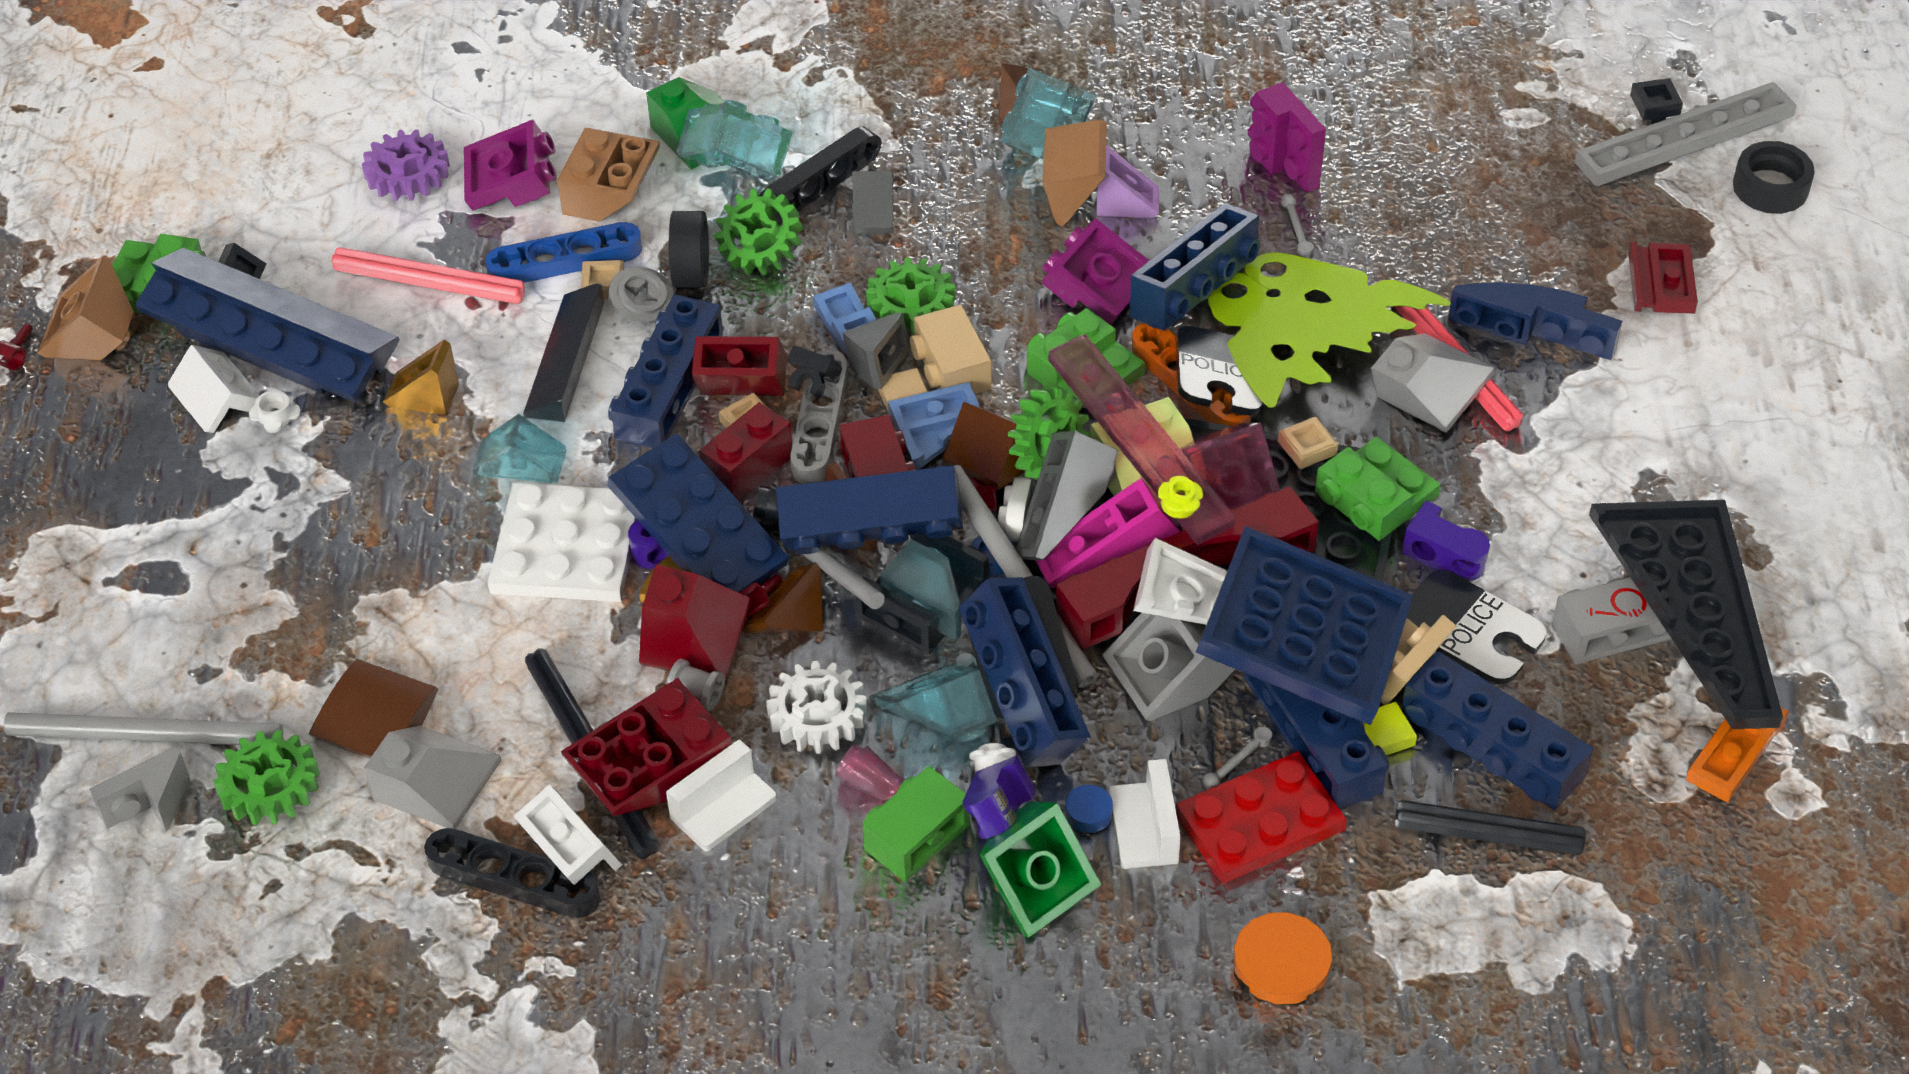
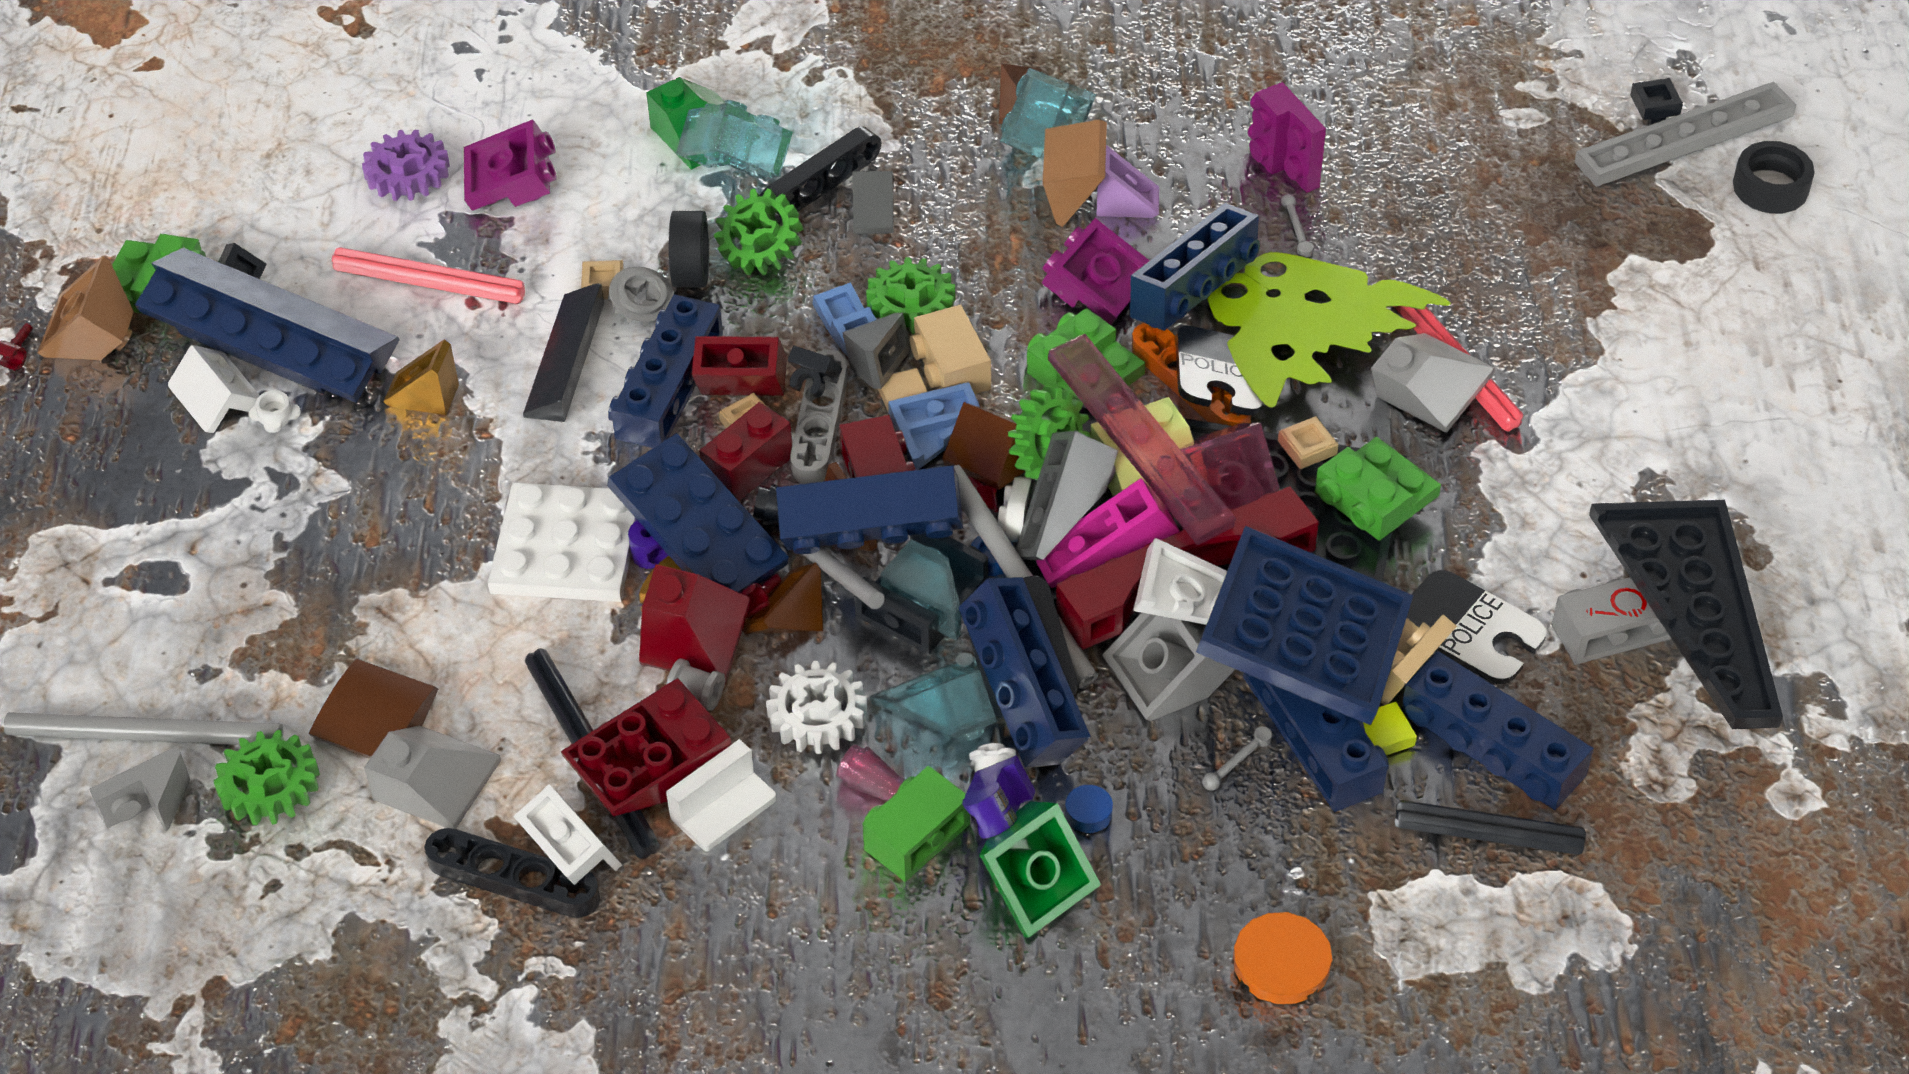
clear light blue slope [473,414,567,483] -> none
blue beam [485,222,642,283] -> none
medium nougat slope [557,127,660,222] -> none
white panel [1109,759,1180,869] -> none
neon yellow plate [1158,476,1203,519] -> none
red plate [1175,751,1347,884] -> none
dark purple leg [1402,500,1490,581] -> none
dark blue slope [1448,282,1623,360] -> none
dark red plate [1628,242,1698,314] -> none
orange plate [1686,707,1789,803] -> none

